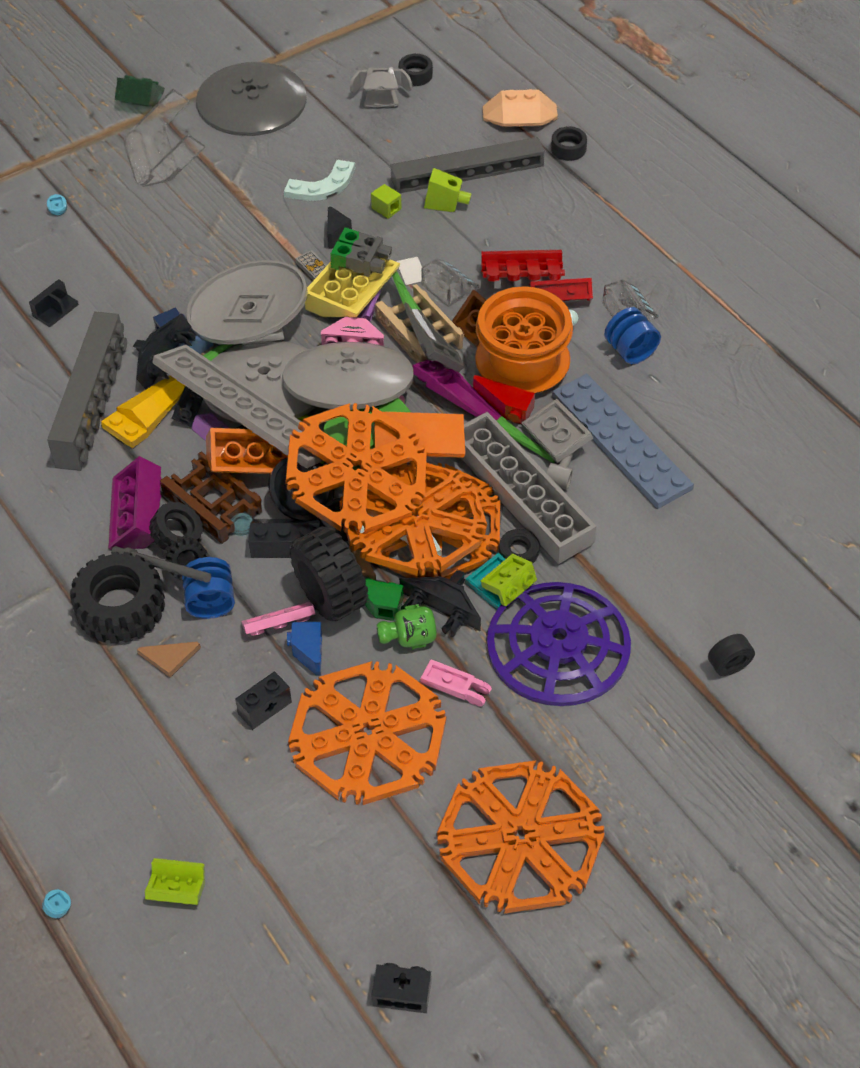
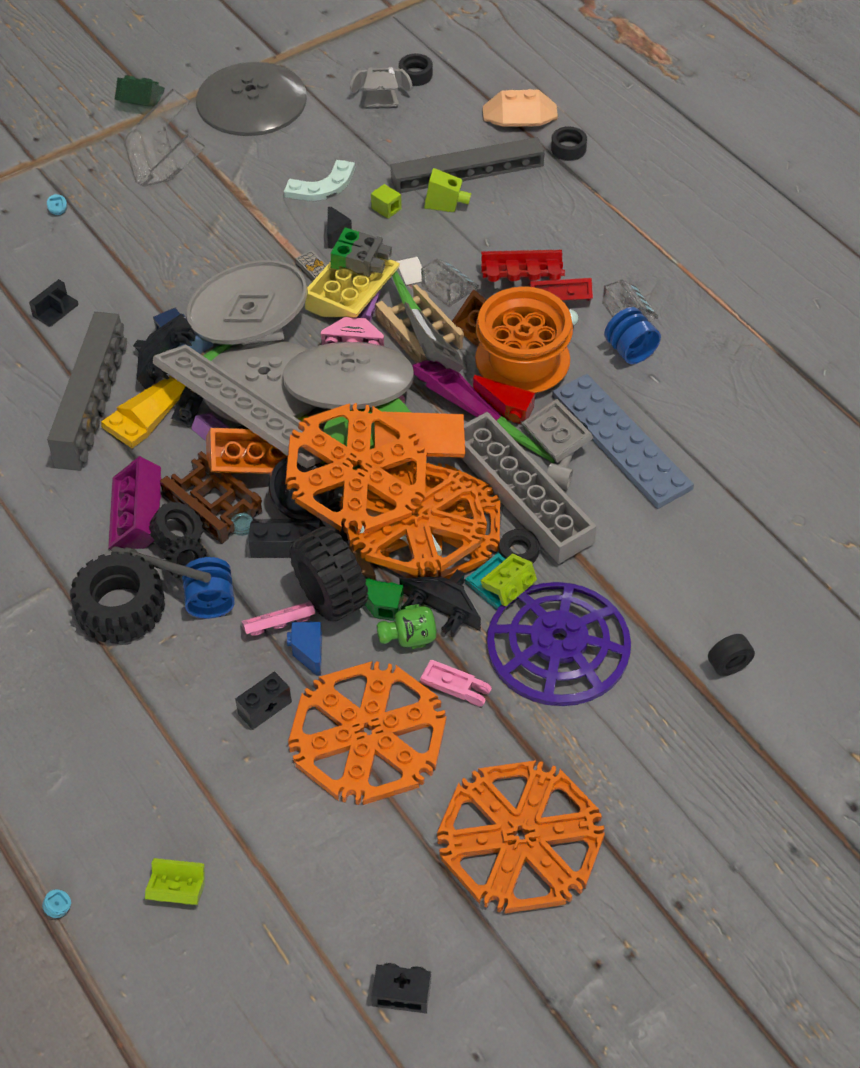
medium nougat tile [137,642,201,677] -> none

